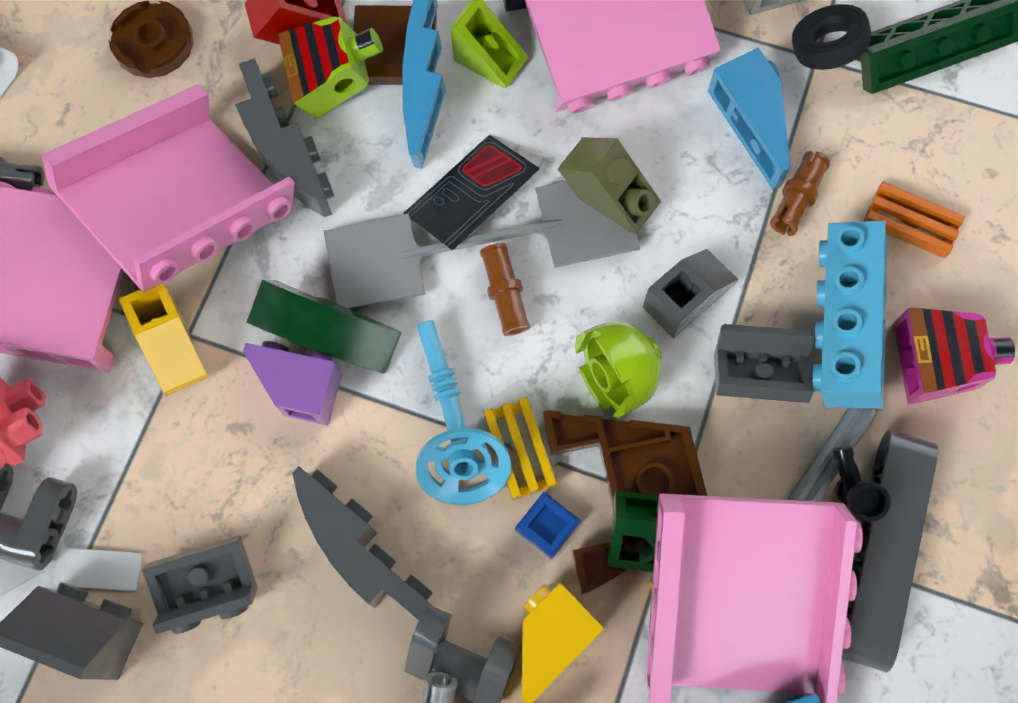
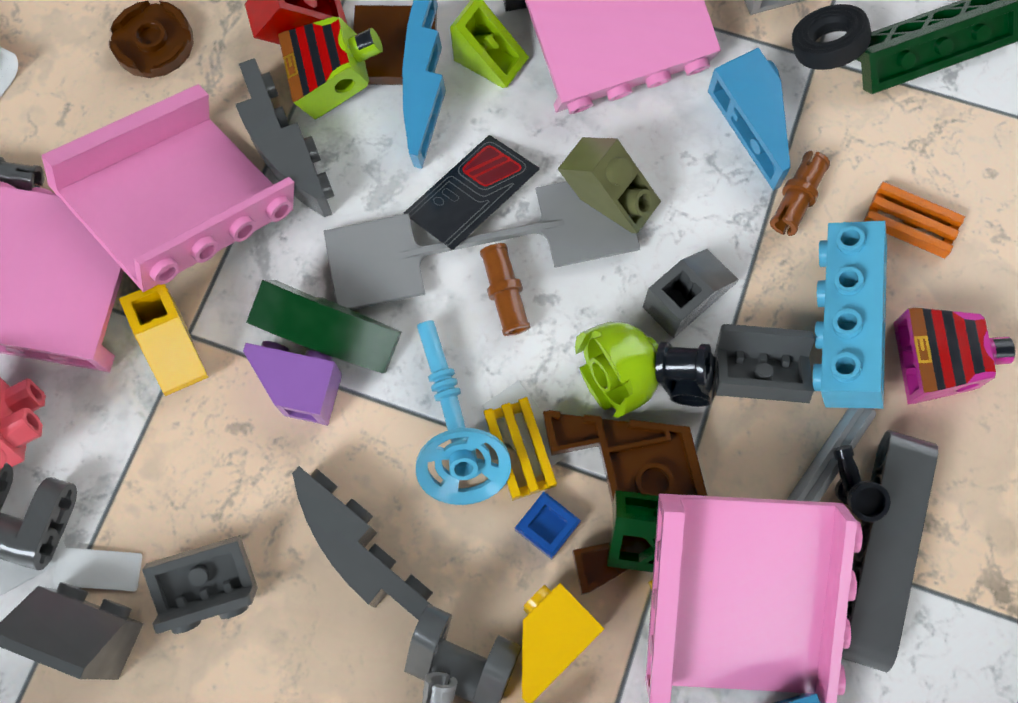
none -> black piece [655,342,716,407]

